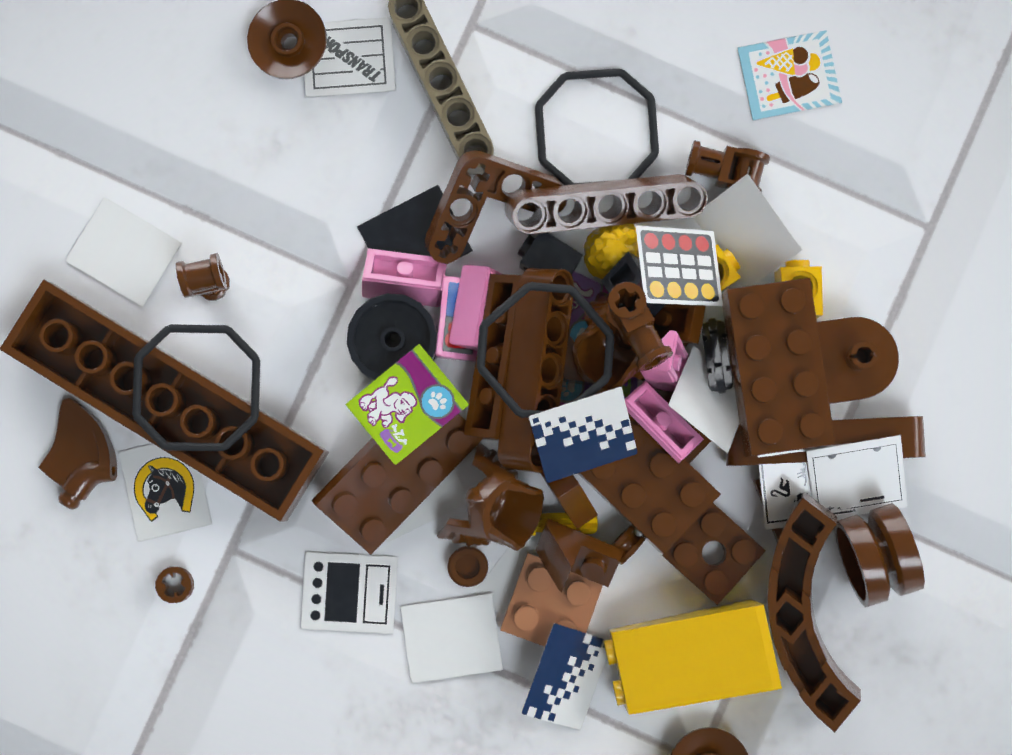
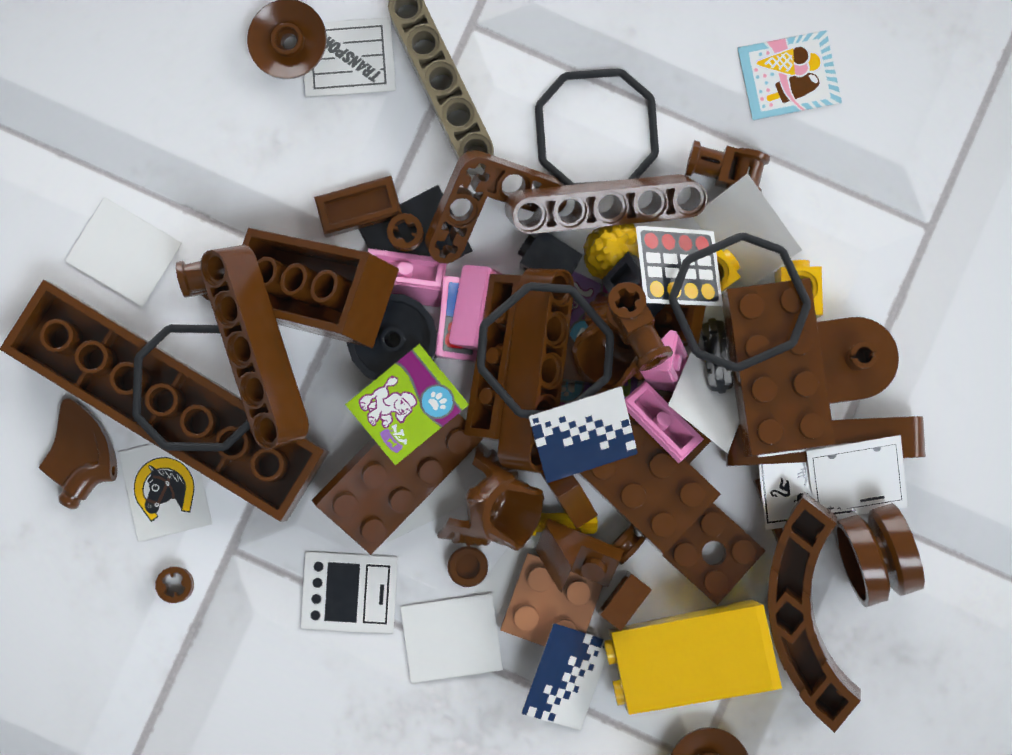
none -> reddish brown beam [200,245,309,450]
none -> reddish brown brick [242,228,399,348]
none -> reddish brown tile [314,176,402,238]
none -> reddish brown bush [387,213,424,252]
none -> reddish brown piece [597,571,652,631]
none -> black piece [669,233,811,371]

